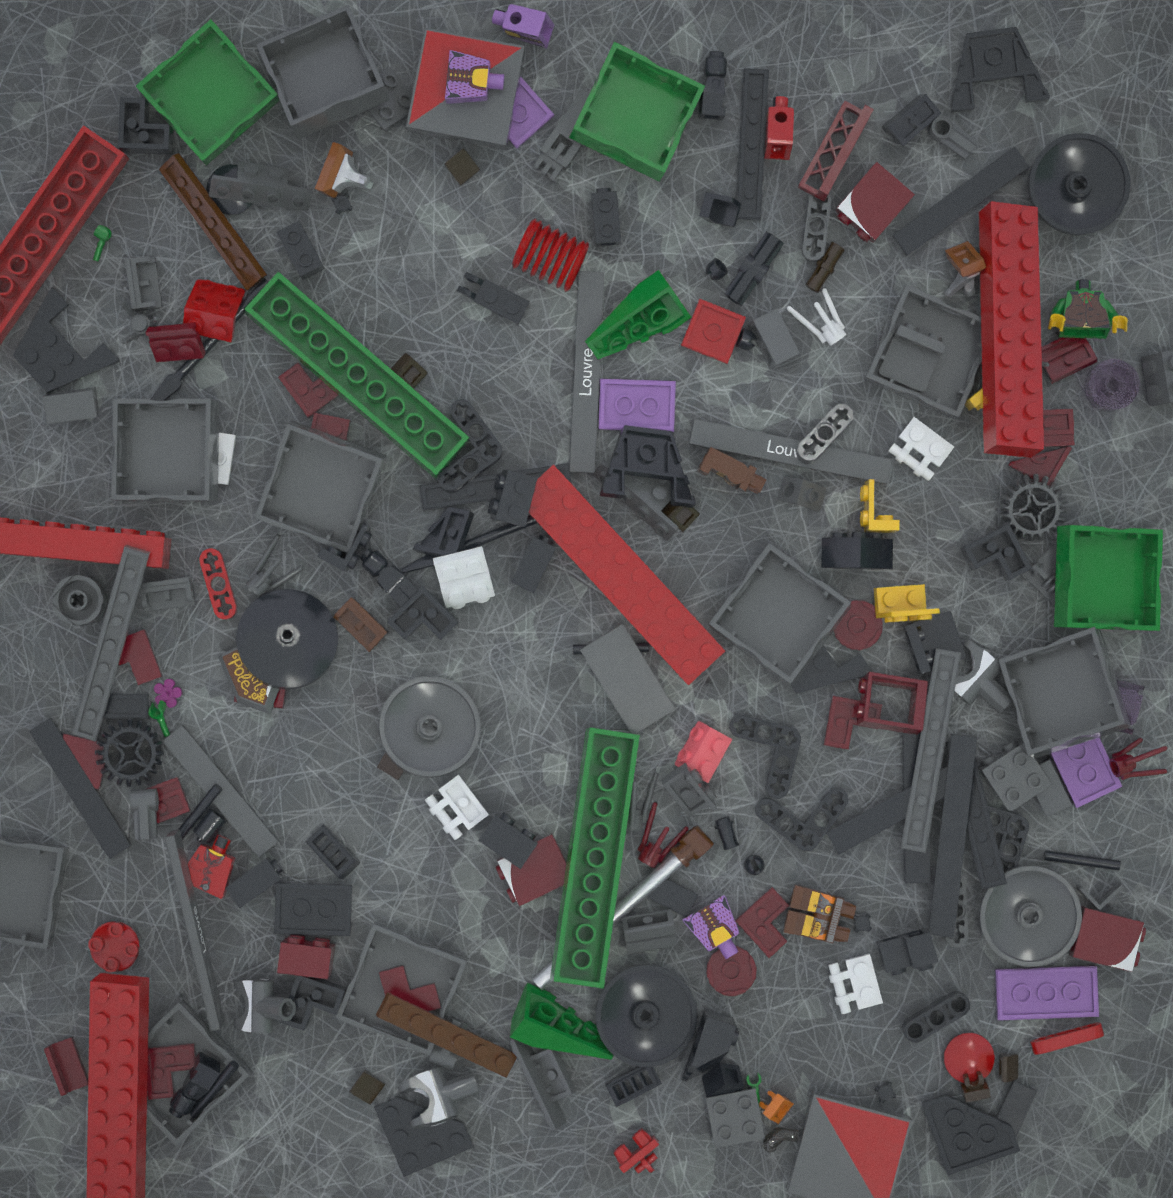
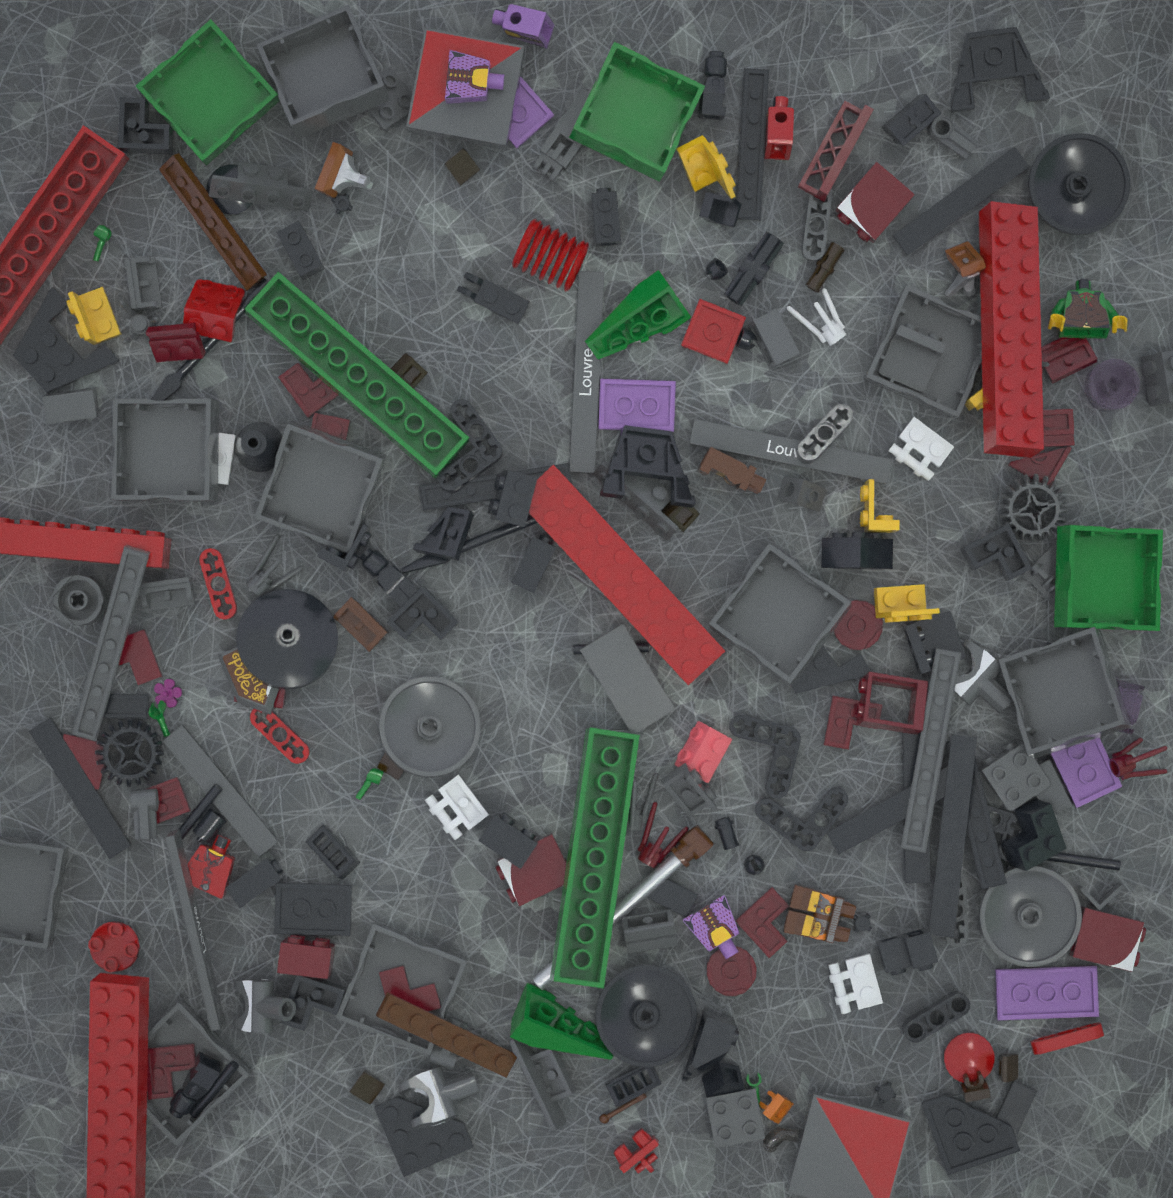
dark red panel [44,1036,88,1096] -> none
white plate [433,546,495,609] -> none
none -> yellow bracket [66,287,122,345]
none -> black cone [235,422,283,472]
none -> red beam [250,709,310,764]
none -> green hand [355,768,384,800]
none -> reddish brown hinge [599,1093,647,1124]
none -> yellow bracket [676,135,736,199]
none -> black brick [1002,799,1067,871]

